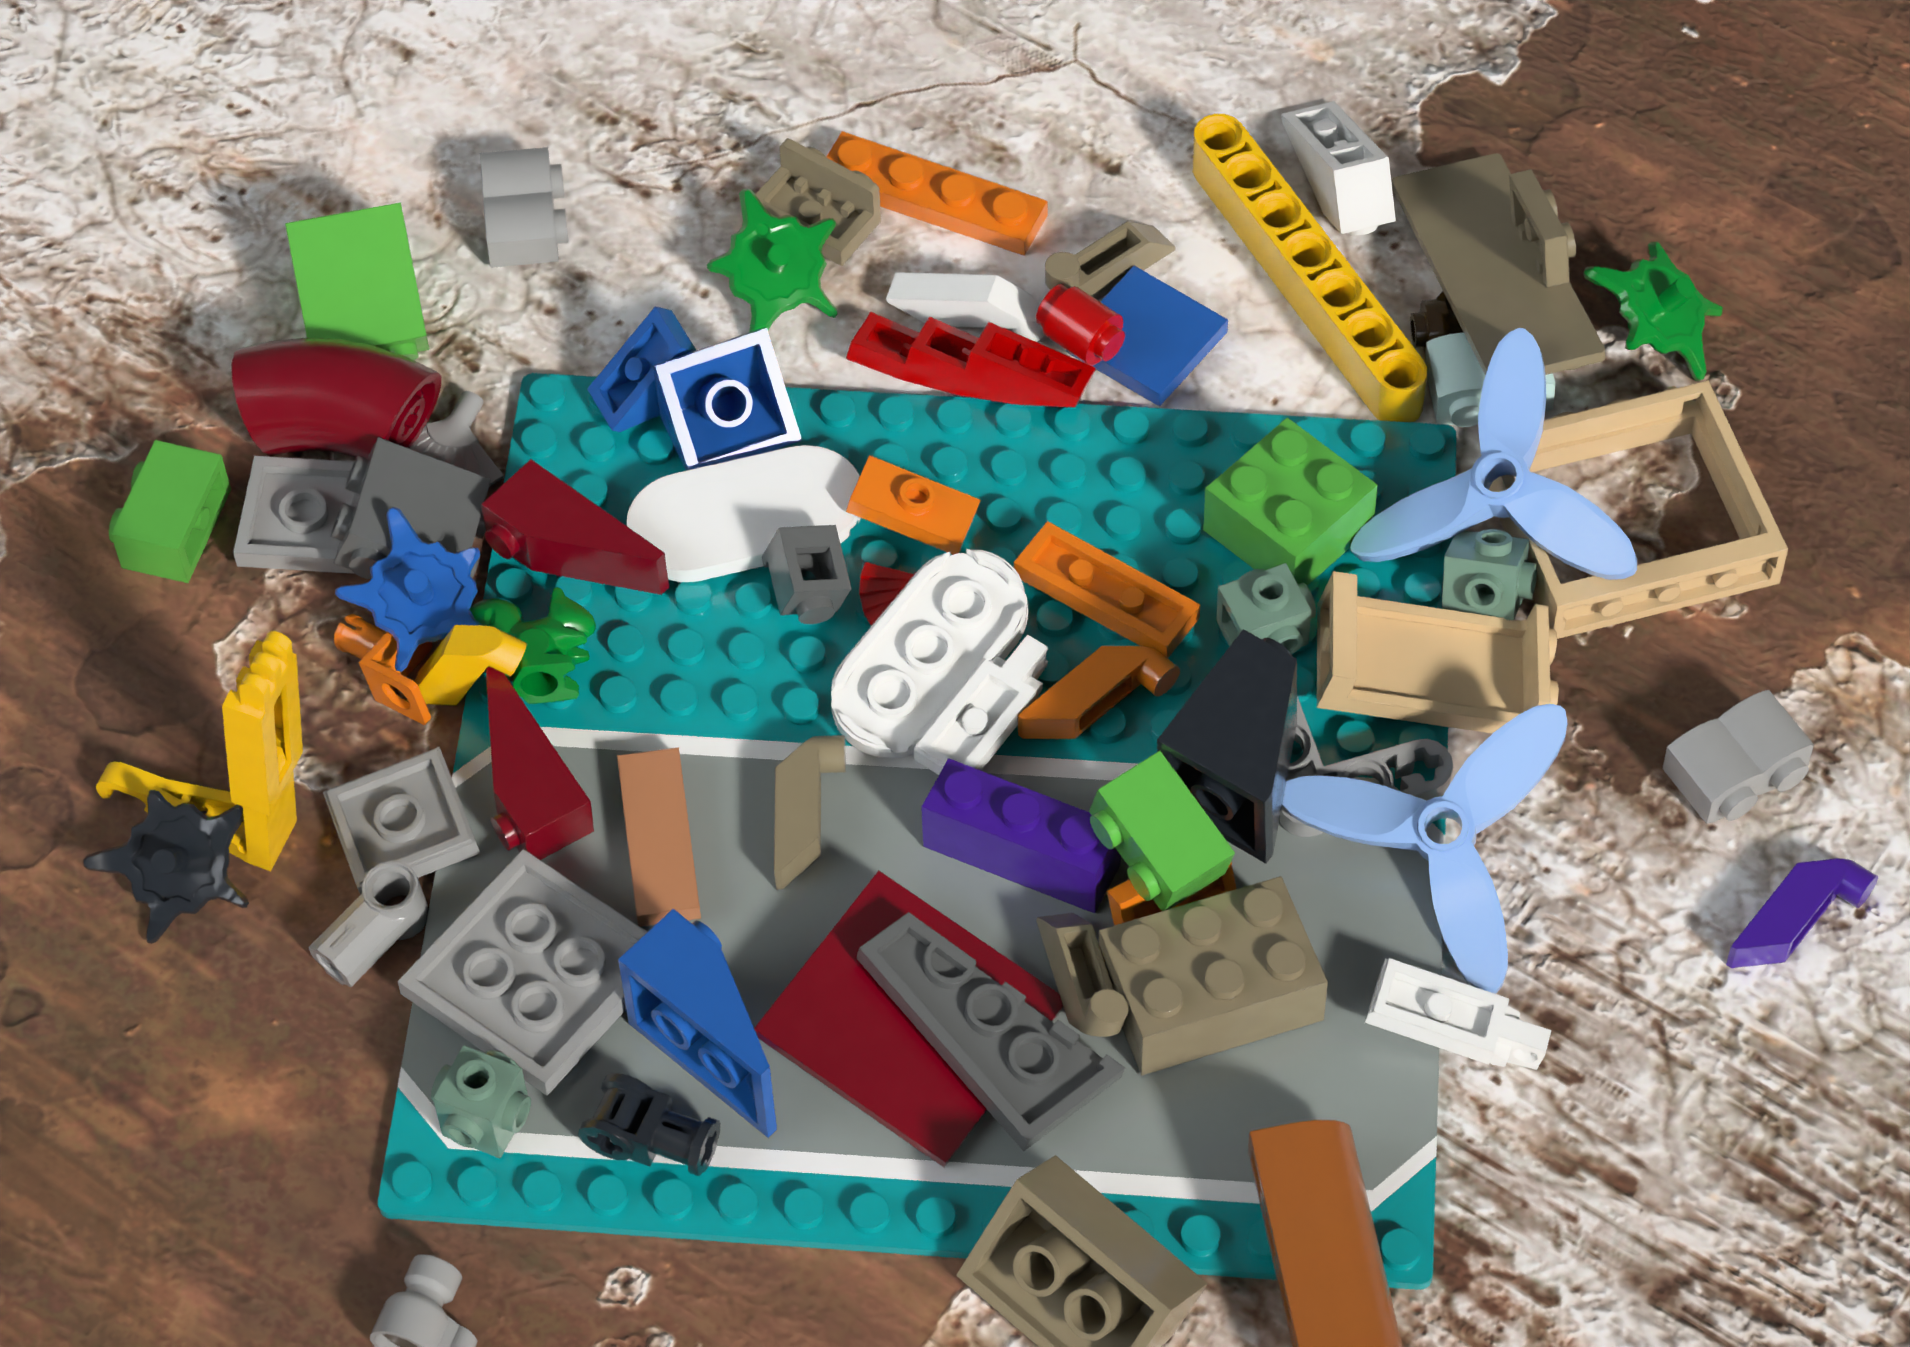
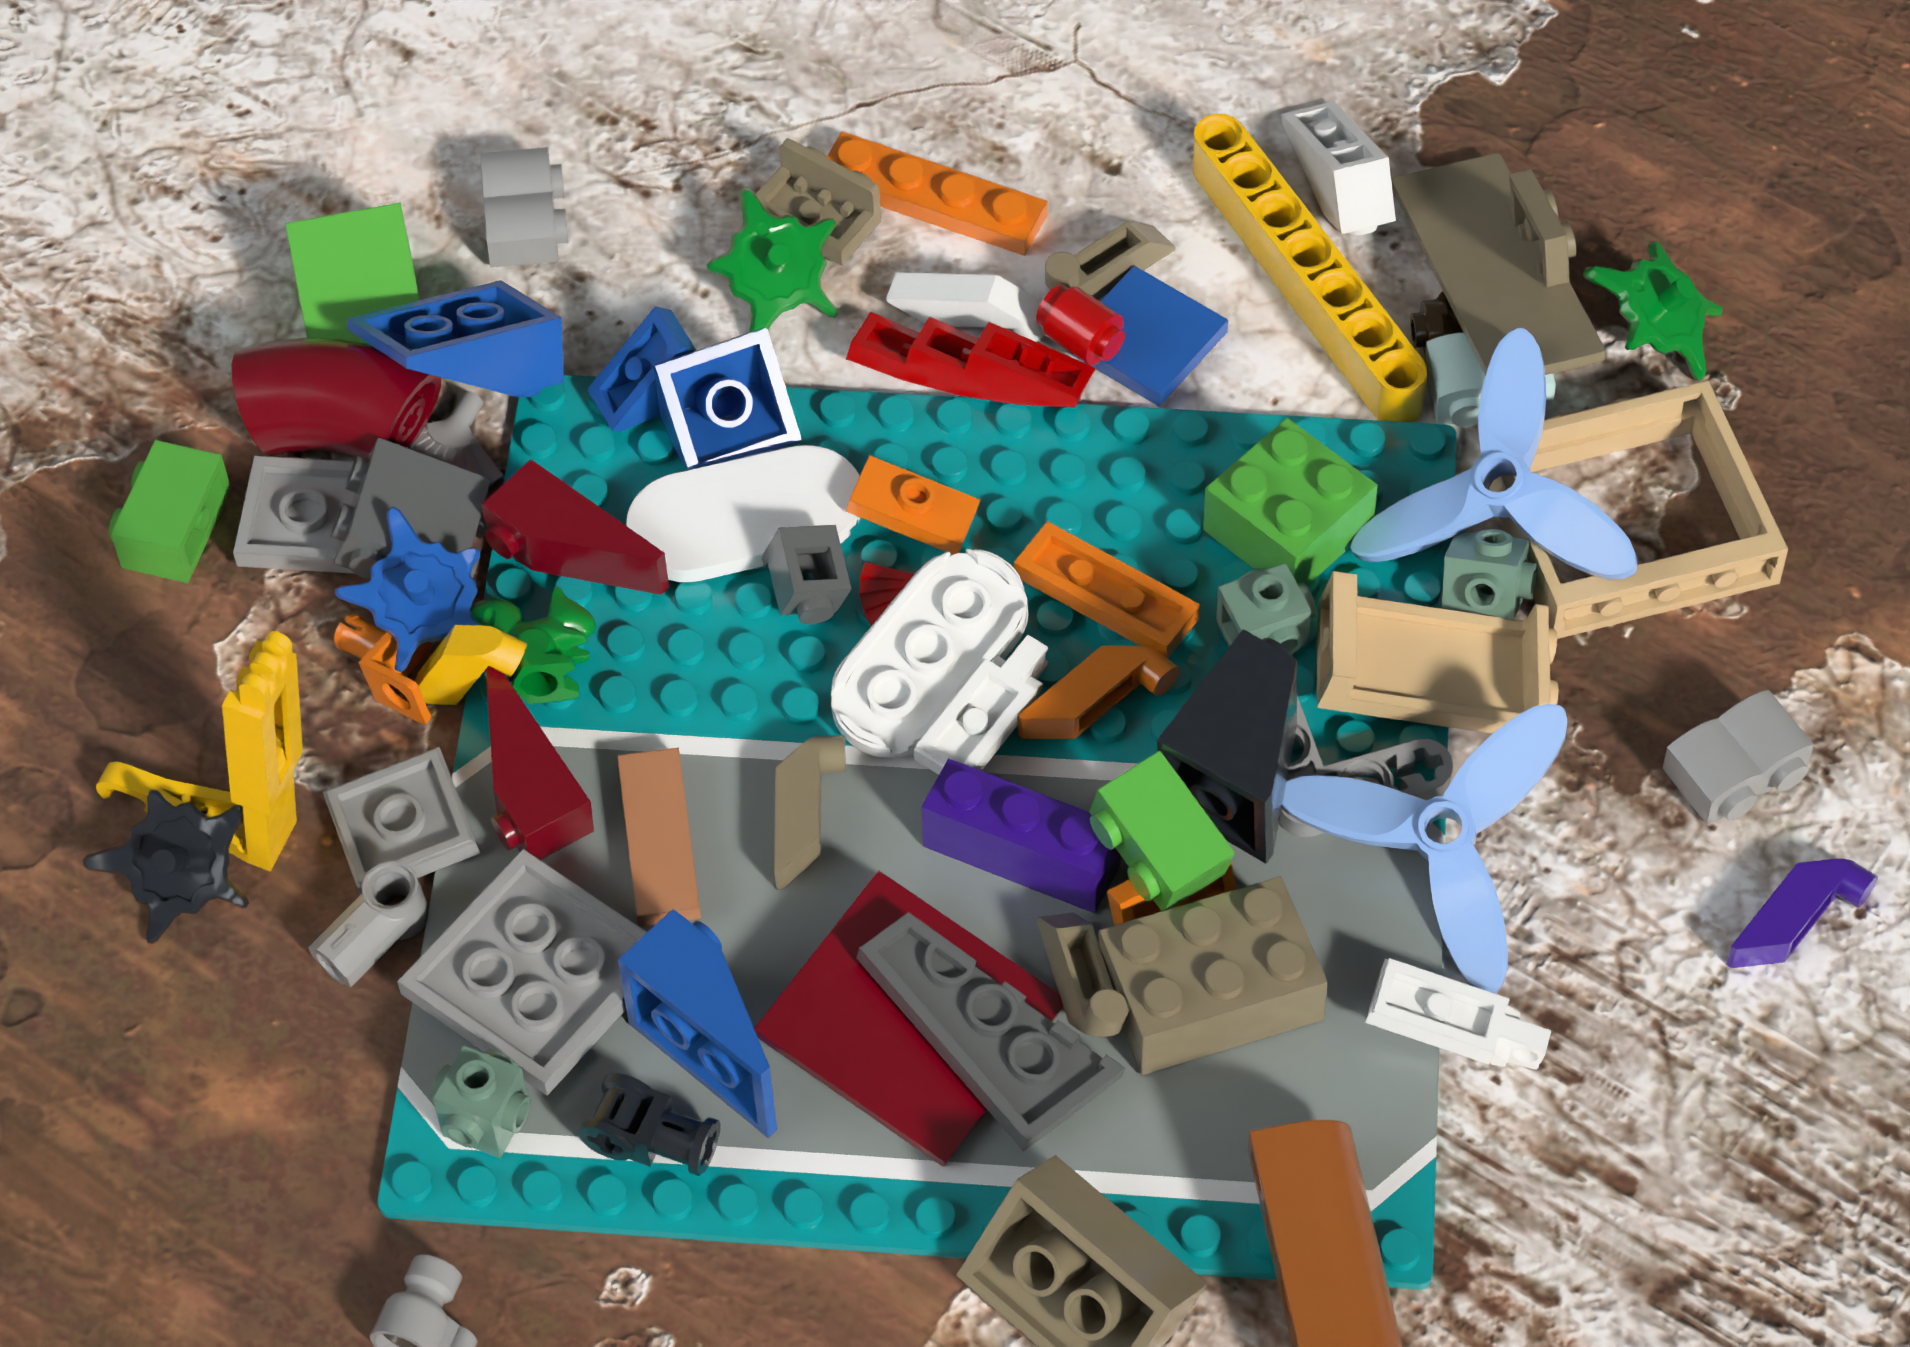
none -> blue slope [347,280,564,397]

